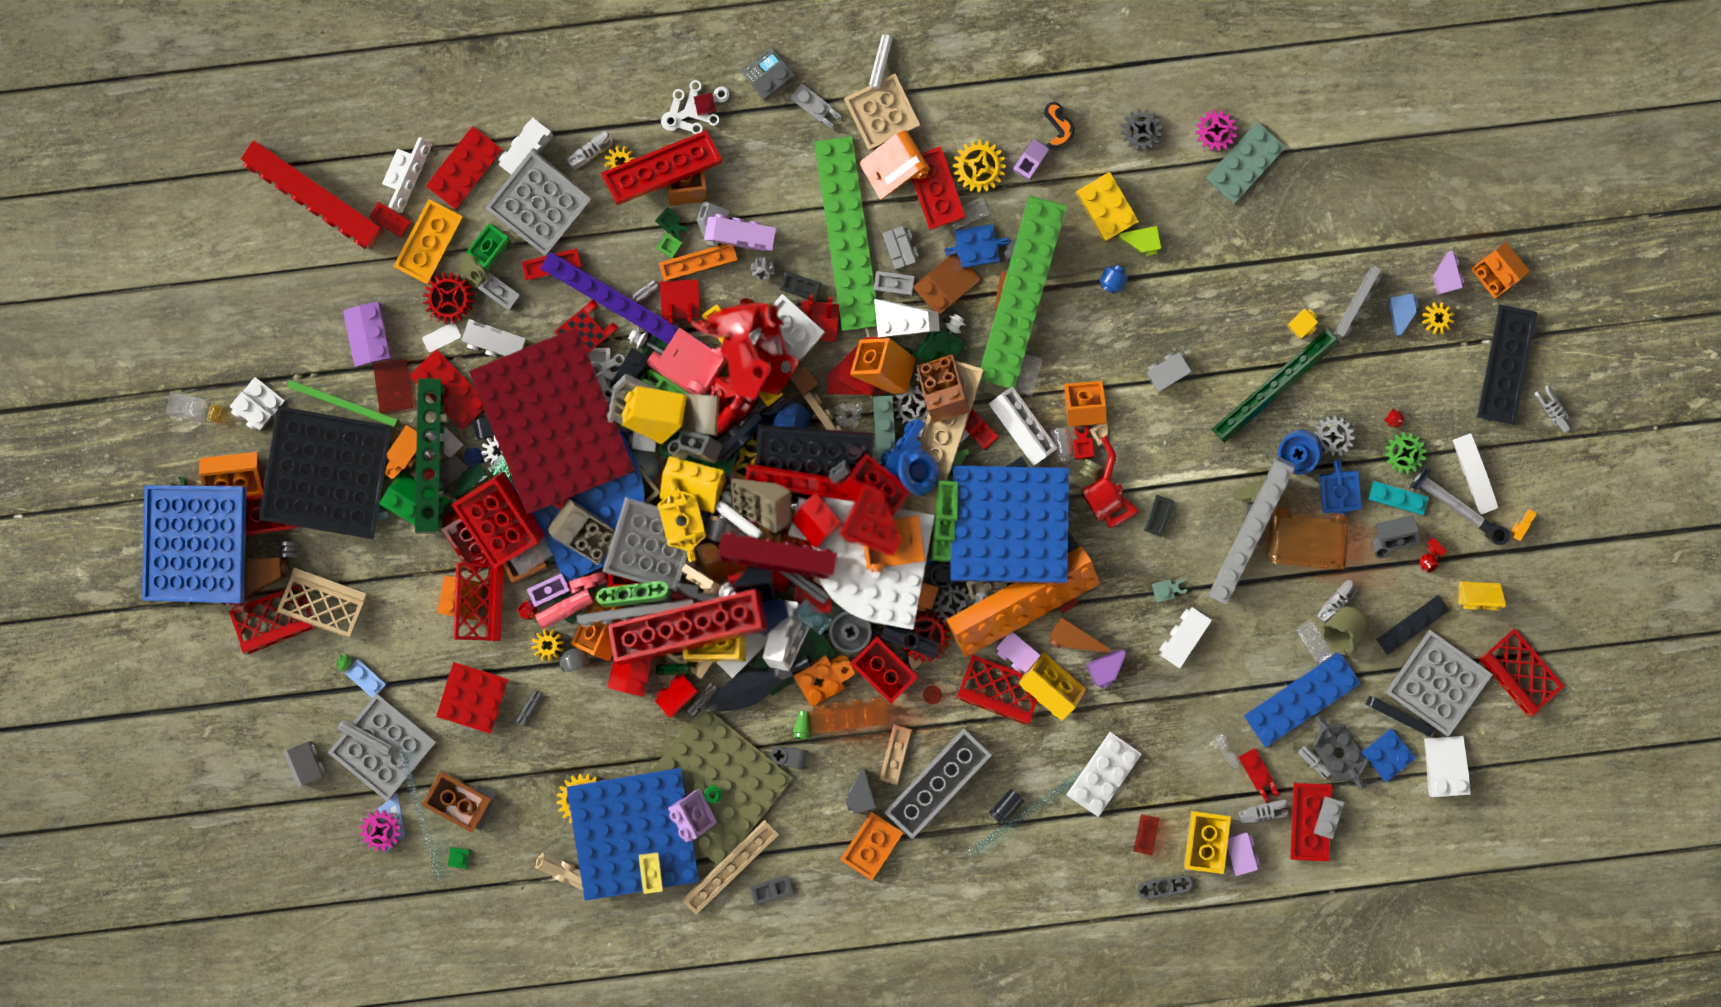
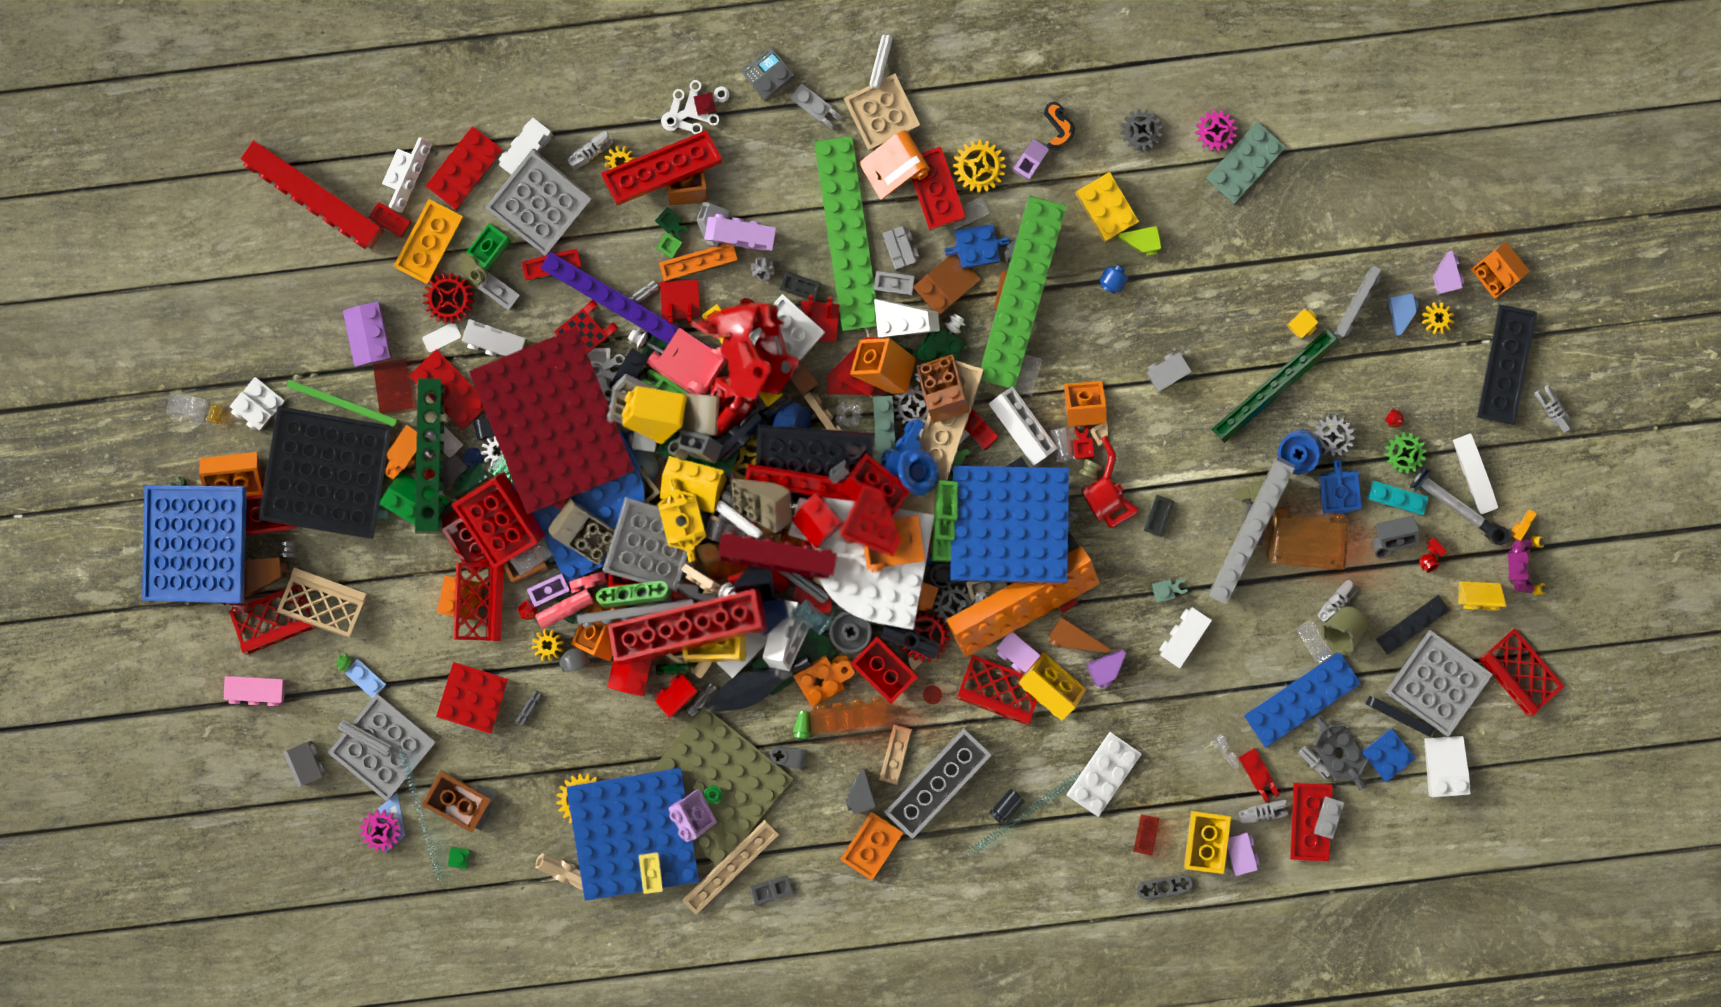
none -> bright pink brick [224,676,285,706]
none -> magenta torso [1508,536,1546,596]

